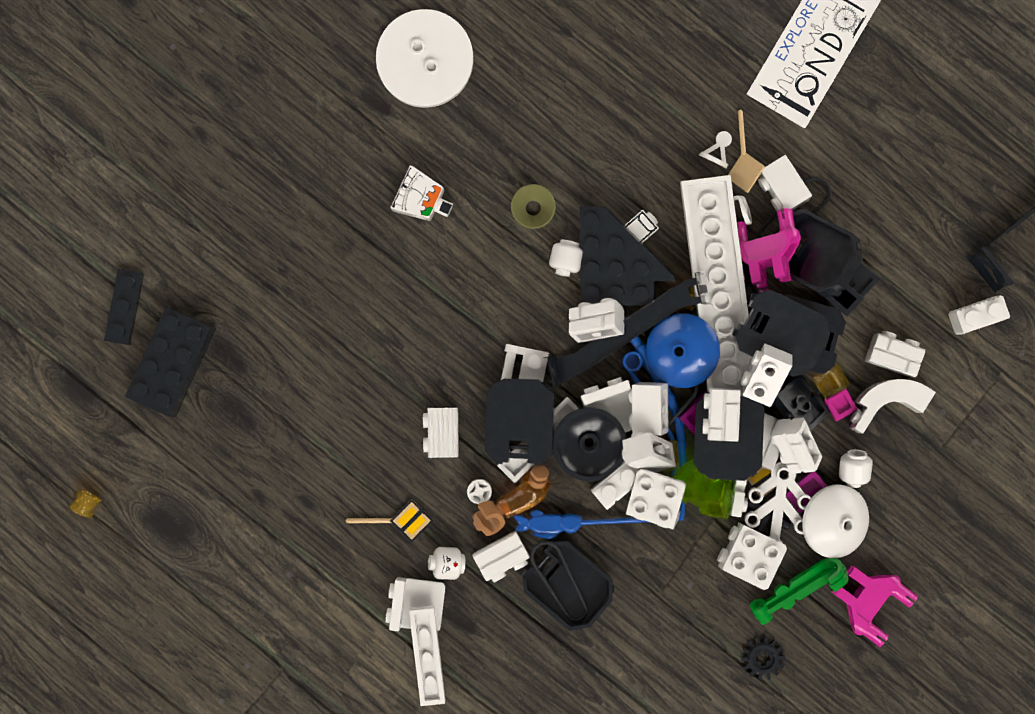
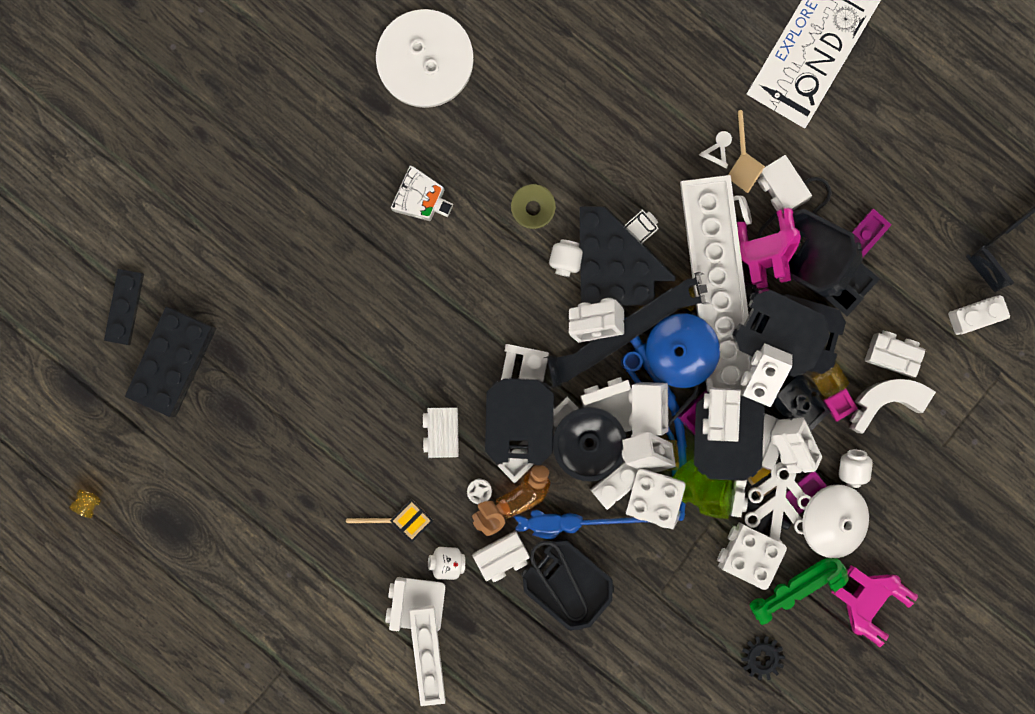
none -> magenta plate [851,209,892,257]

